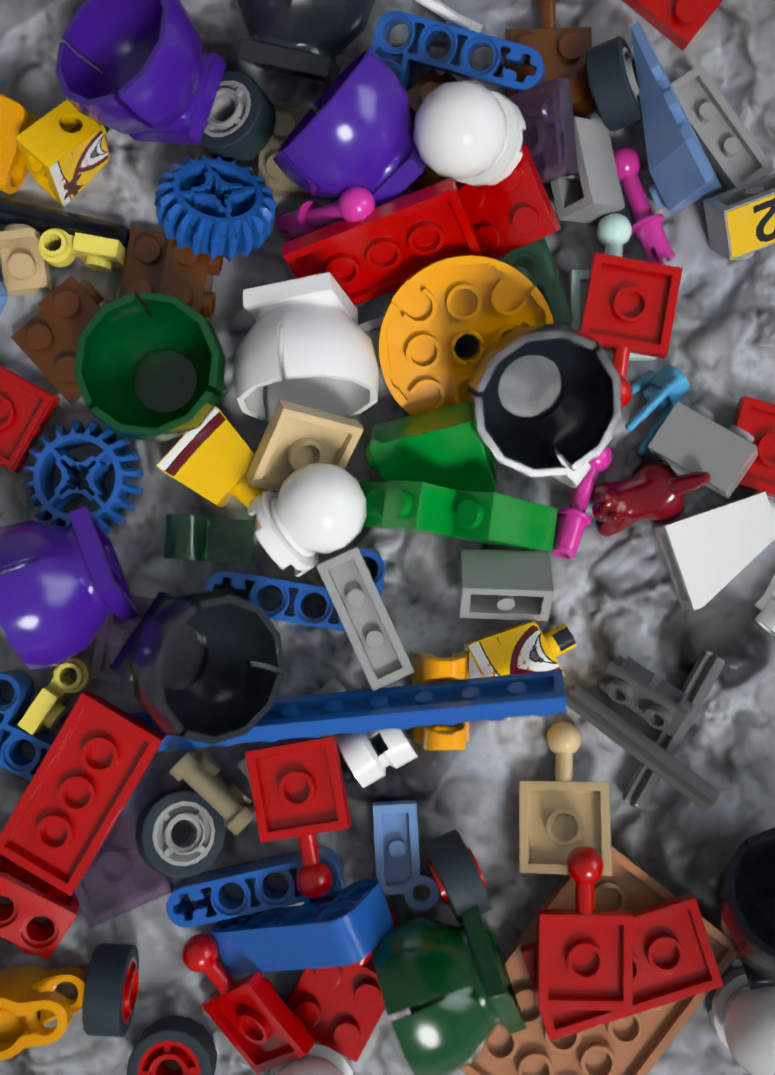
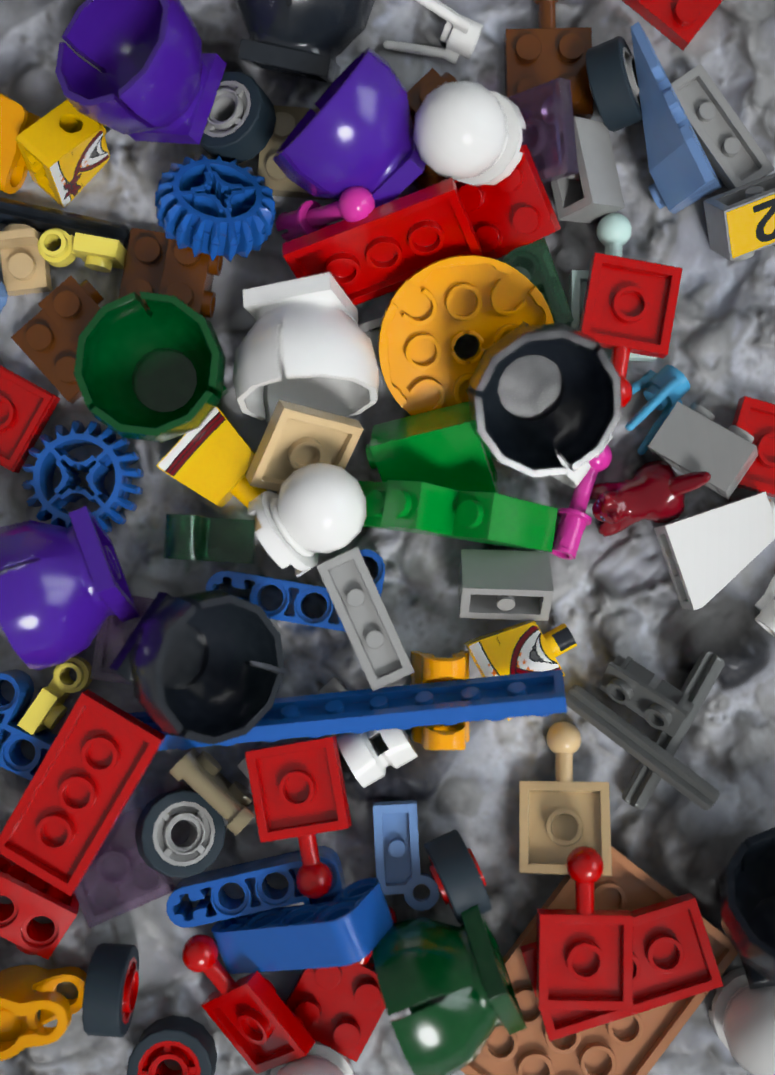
blue beam [371,10,546,94] -> none
dark pink pin [613,146,676,264] -> none

